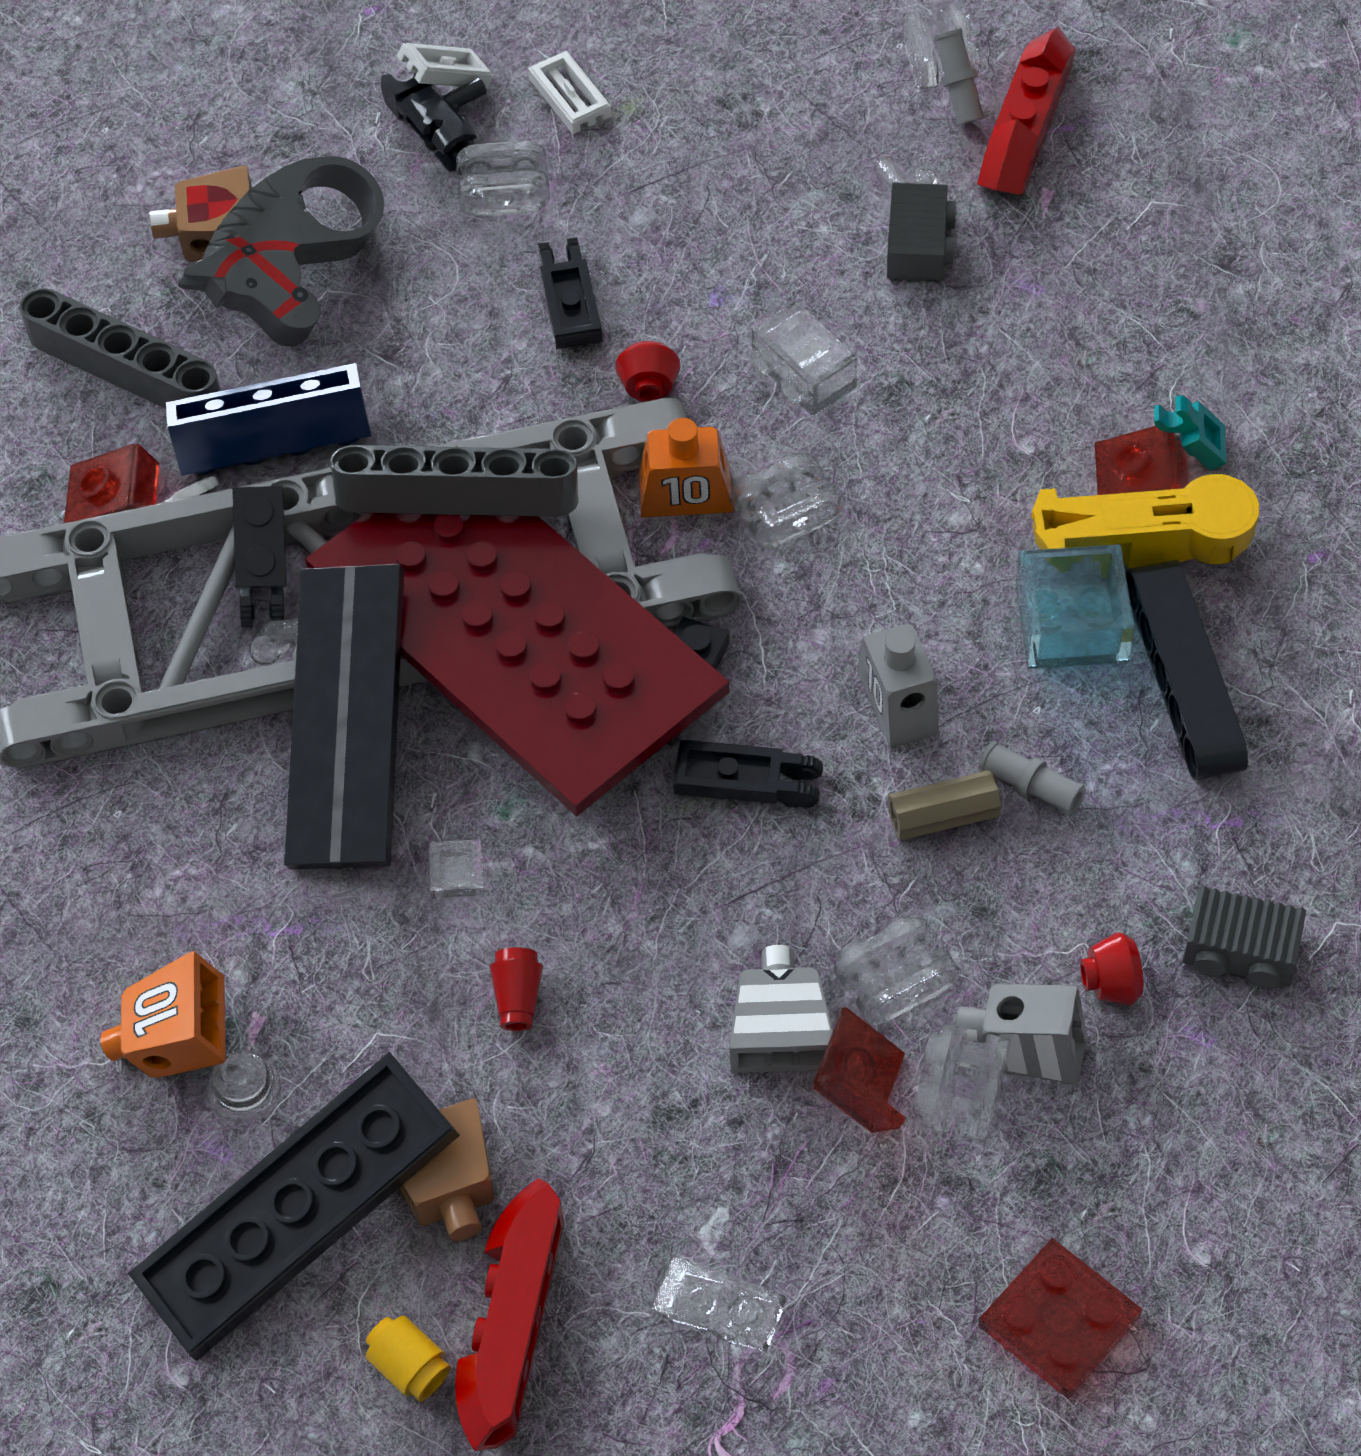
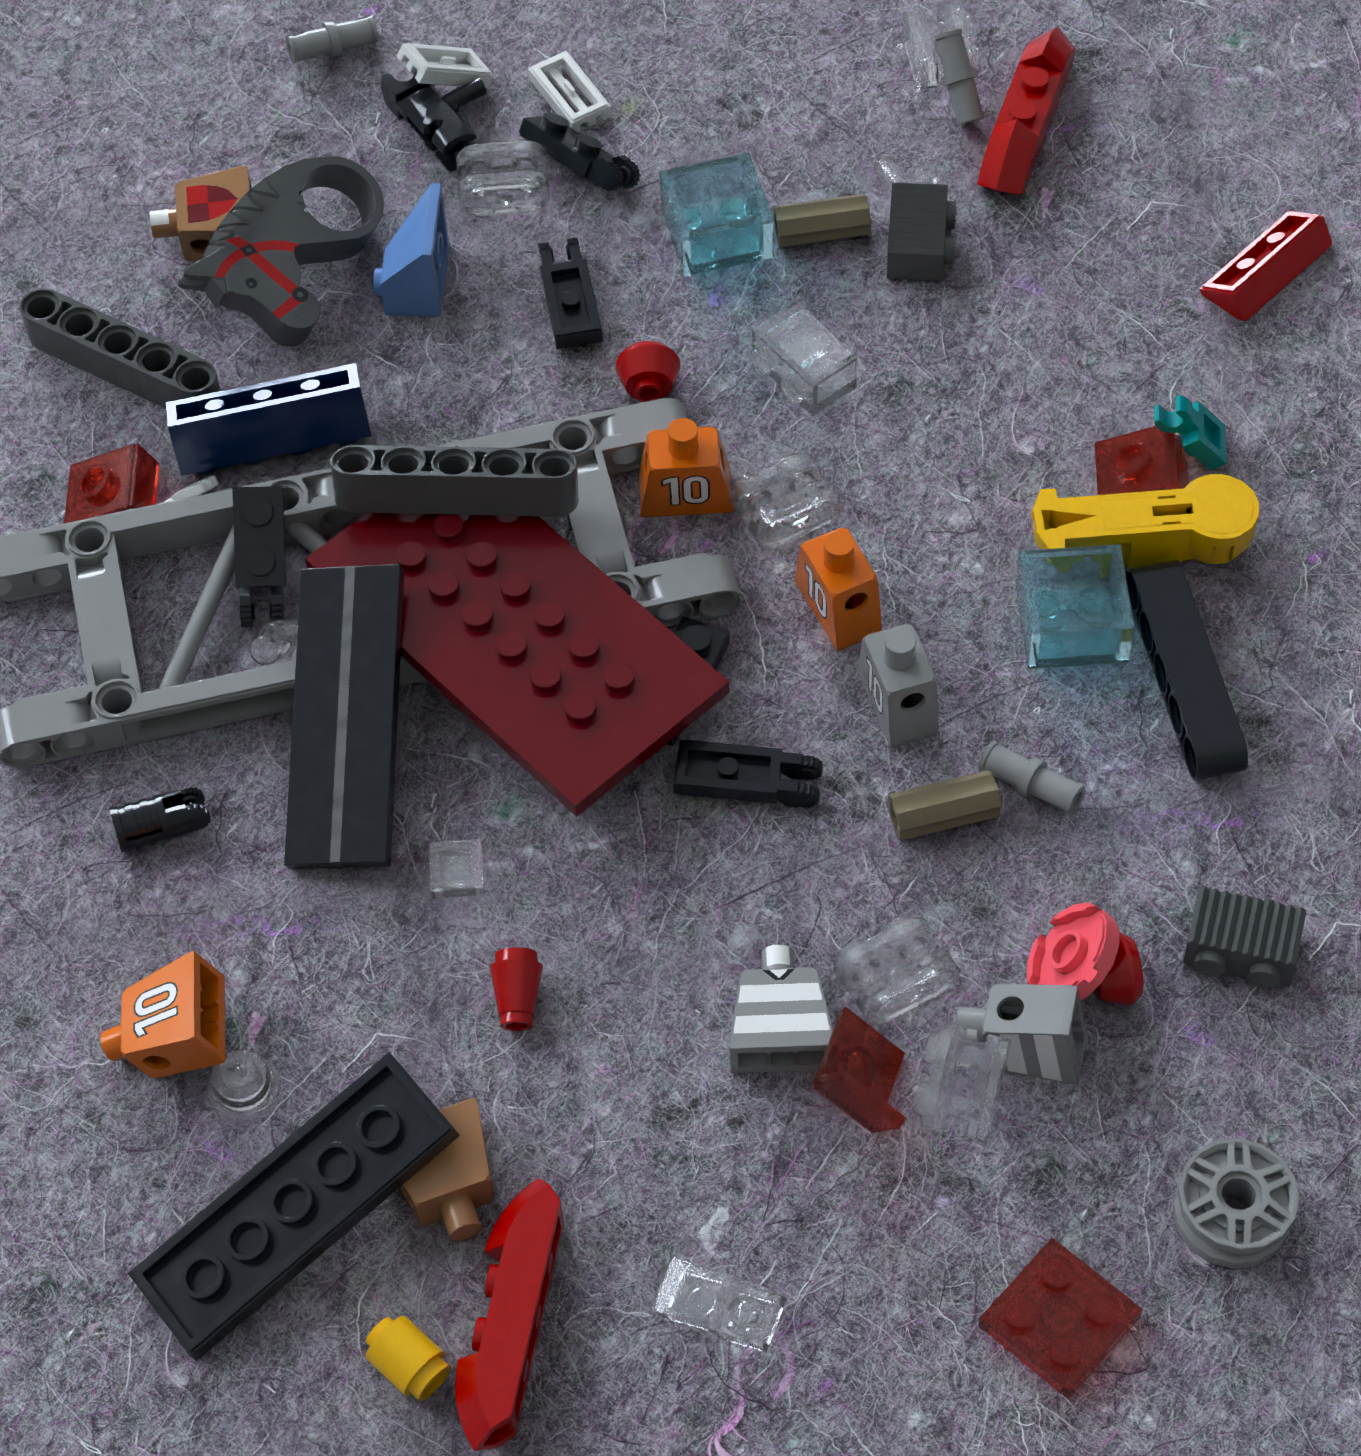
none -> black hinge [109,787,211,853]
none -> light grey pin [285,15,378,64]
none -> medium blue slope [373,183,450,317]
none -> black hinge [519,113,641,191]
none -> clear light blue piece [659,152,774,277]
none -> dark tan axle [773,194,871,247]
none -> orange torso [795,527,882,651]
none -> coral tile [1027,902,1119,1001]
none -> light grey wheel [1172,1138,1300,1269]
none -> red slope [1200,211,1332,321]

